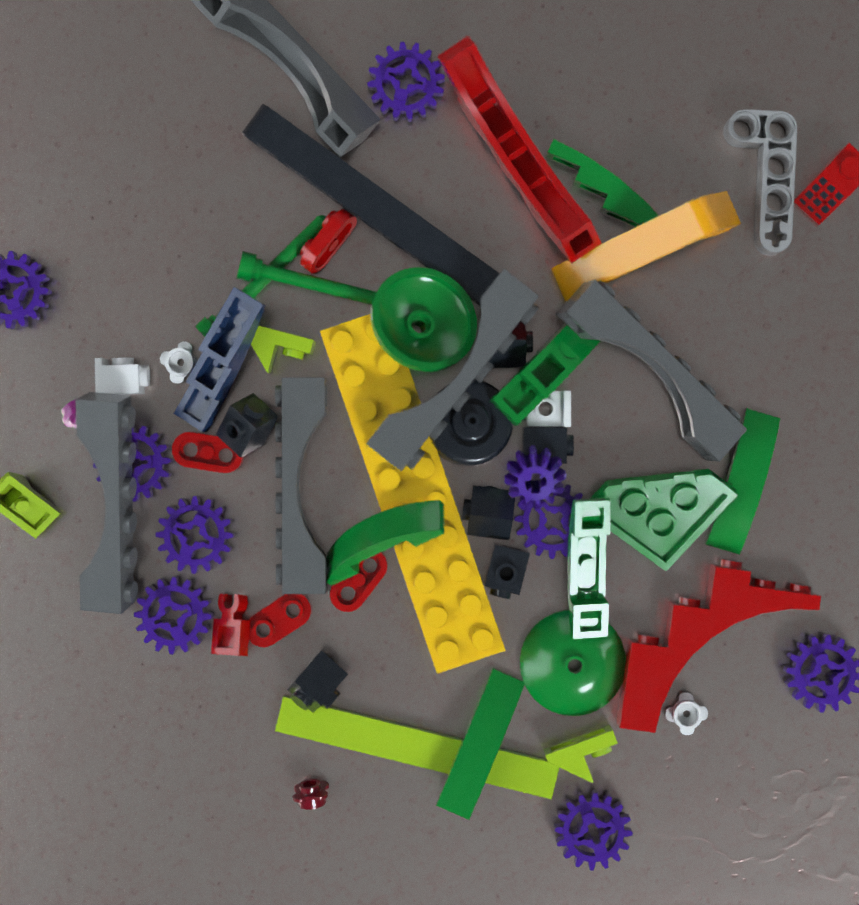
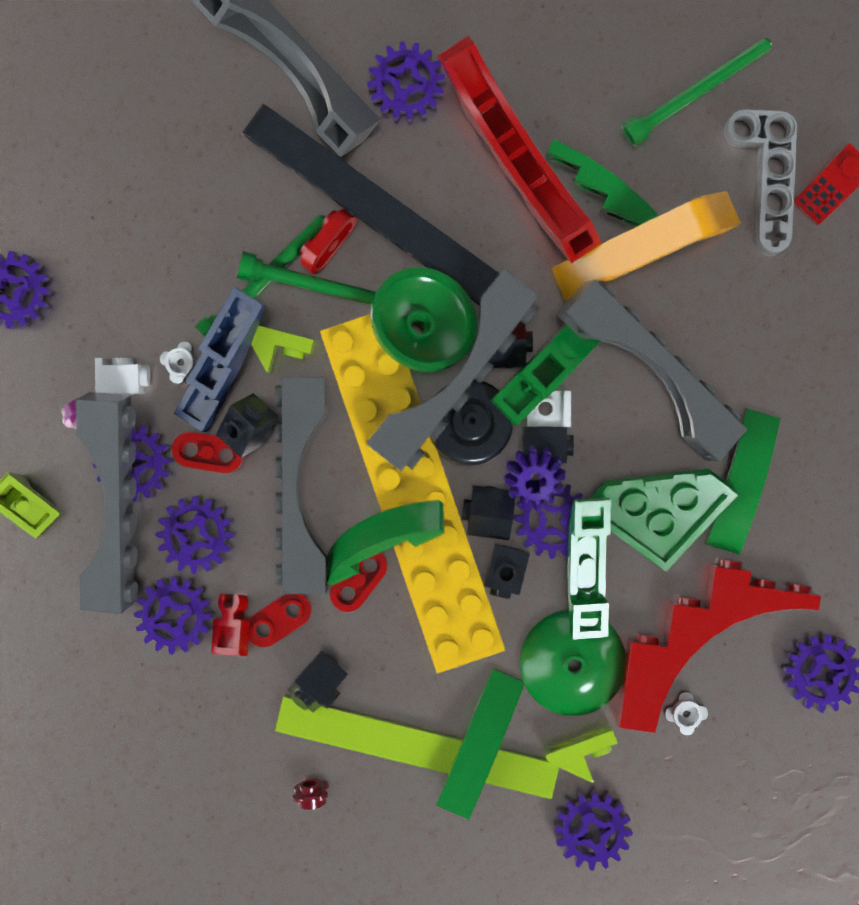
none -> green piece [621,38,772,147]

